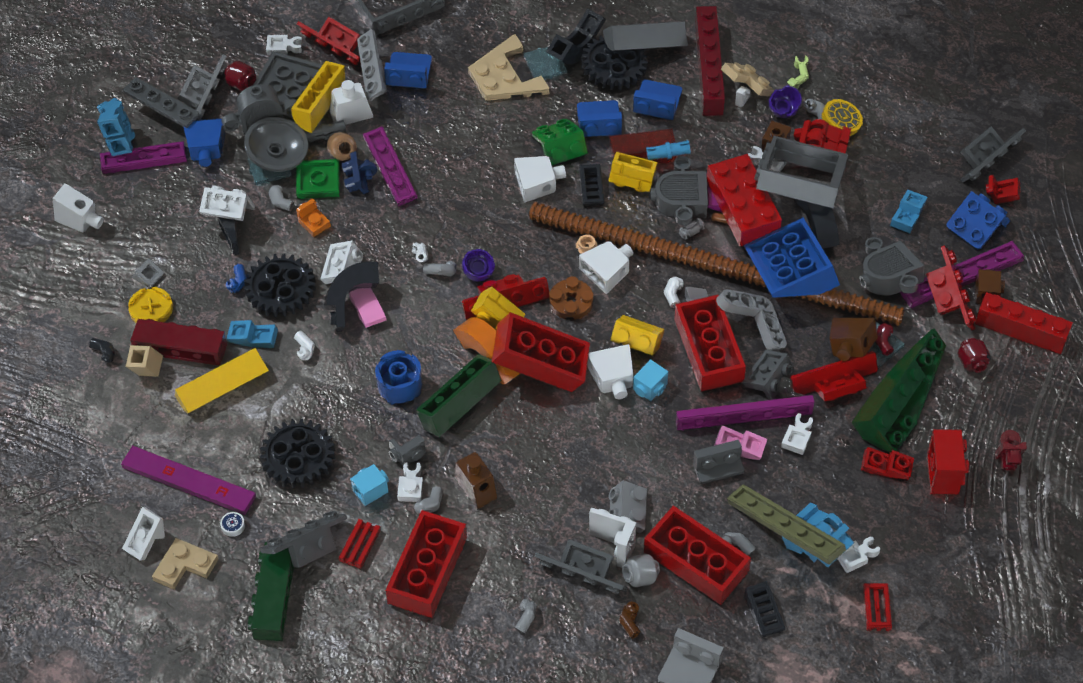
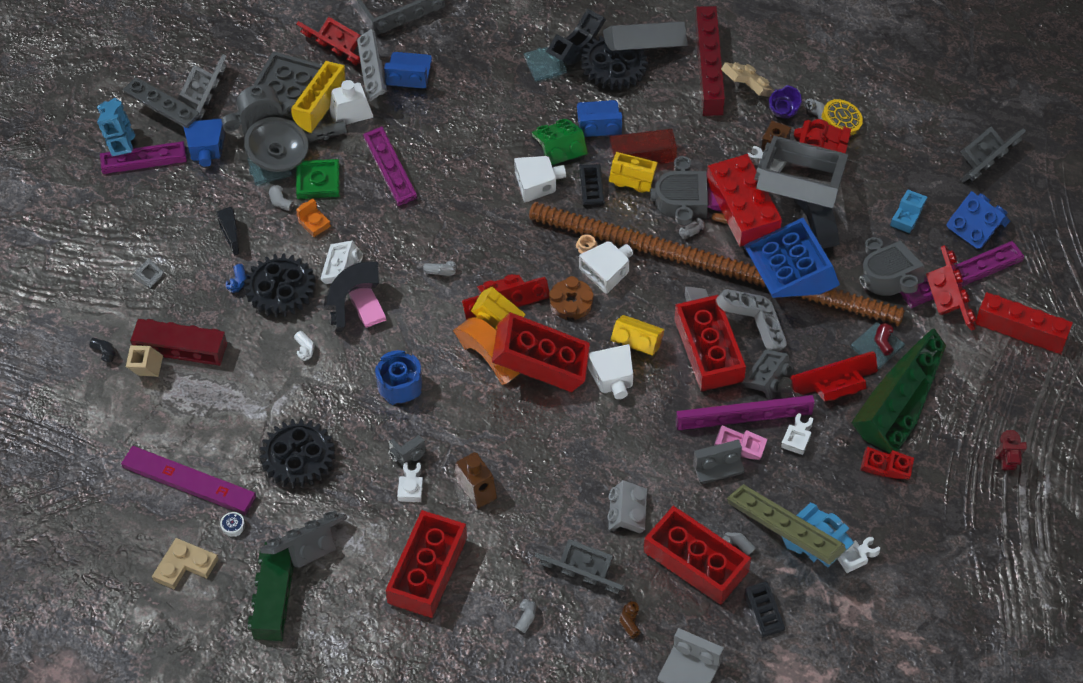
white torso [52,183,104,232] -> none
white slope [122,507,165,560] -> none
yellow tile [128,287,173,323] -> none
yellow brick [175,348,269,414] -> none
white bracket [199,186,255,221] -> none
dark red head [225,61,256,91] -> none
dark azure slope [226,320,278,348] -> none
white plate [266,35,302,56] -> none
medium nougat head [327,132,357,161] -> none
red tile [339,519,381,569] -> none
dark blue hips [342,151,377,194] -> none
medium azure brick [350,464,389,506] -> none
white arm [412,242,428,263] -> none
light grey arm [414,487,443,514] -> none
dark green brick [416,354,502,437] -> none
dark purple hair [462,249,495,282] -> none
tan wing [468,34,550,101] -> none
white bracket [589,508,636,568] -> none
light grey head [622,554,660,587] -> none
blue bracket [633,80,682,120] -> none
medium azure brick [633,359,668,401] -> none
dark azure pin [646,140,691,160] -> none
white arm [664,277,684,308] -> none
white tile [735,86,751,108] -> none
yellowish green arm [787,55,809,90] -> none
reddish brown torso [830,318,878,361] -> none
red tile [863,583,892,631] -> none
red brick [927,429,969,494] -> none
dark red head [957,338,991,373] -> none
reddish brown brick [975,269,1005,304] -> none
red bracket [986,175,1020,204] -> none

